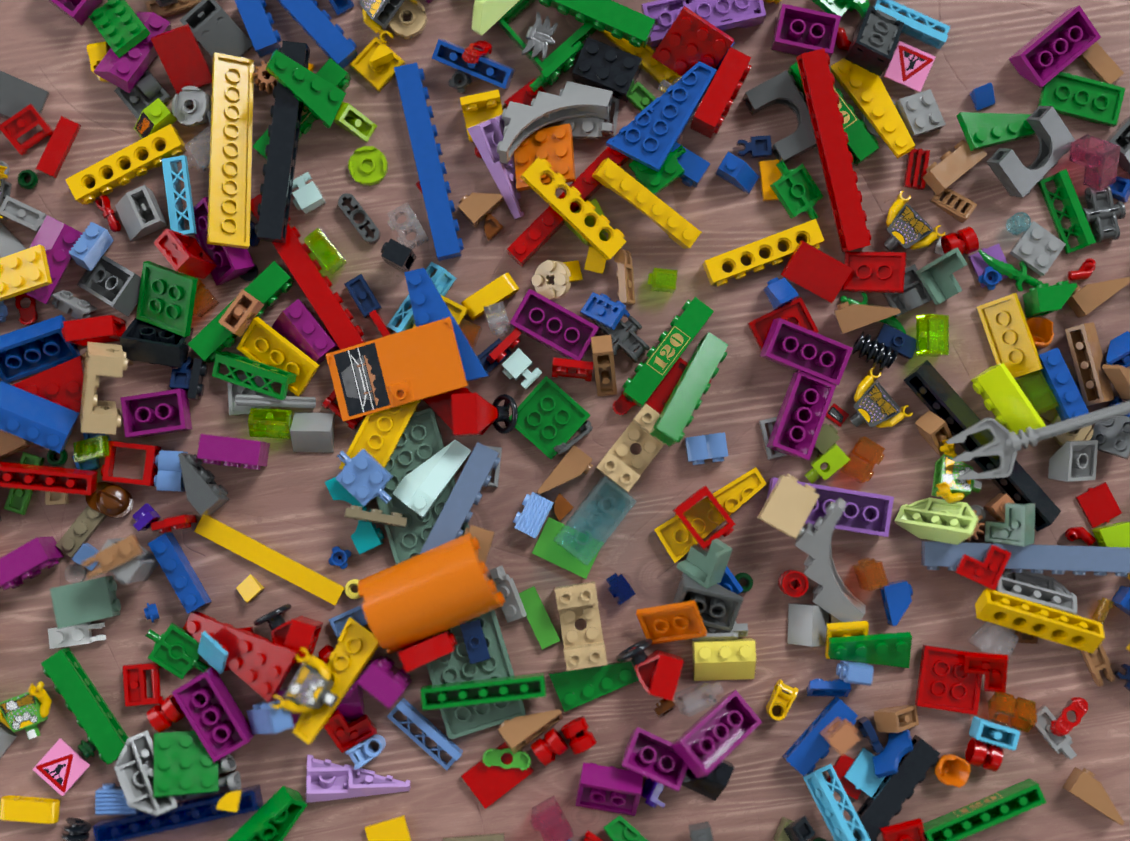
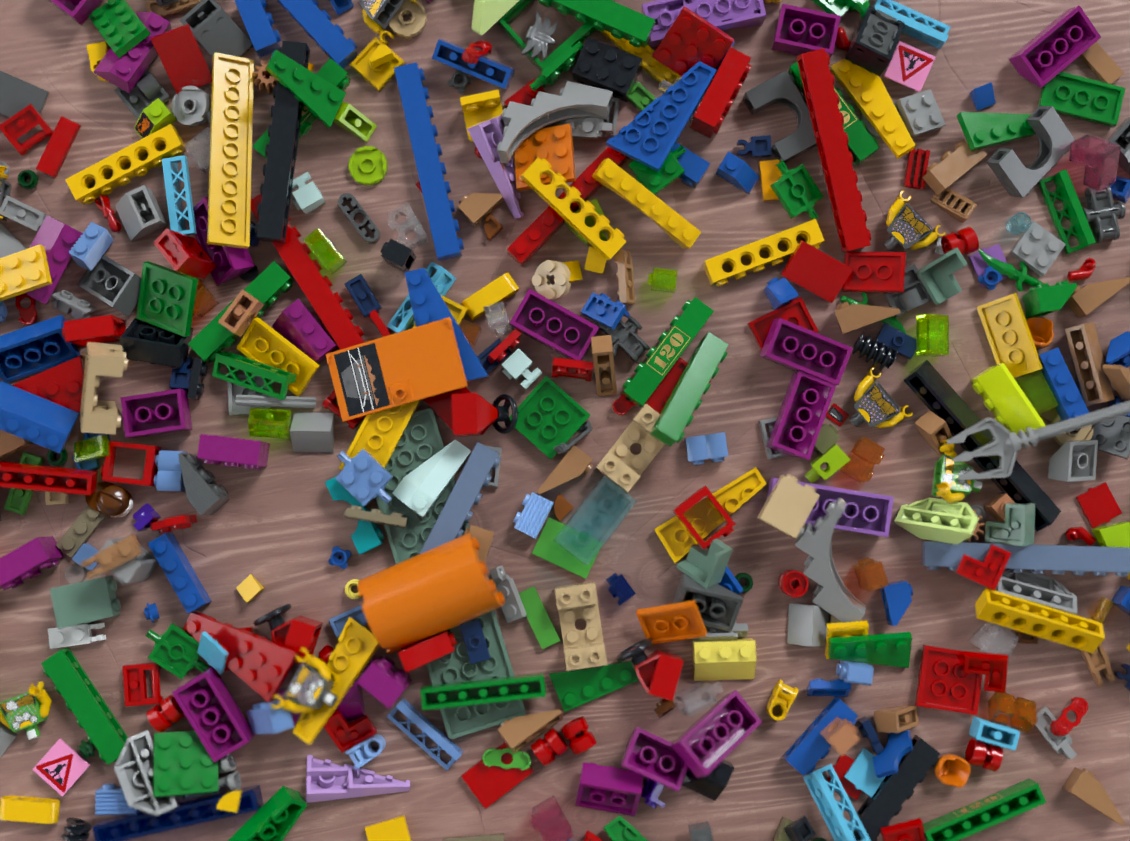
yellow tile [194,515,345,606] -> none

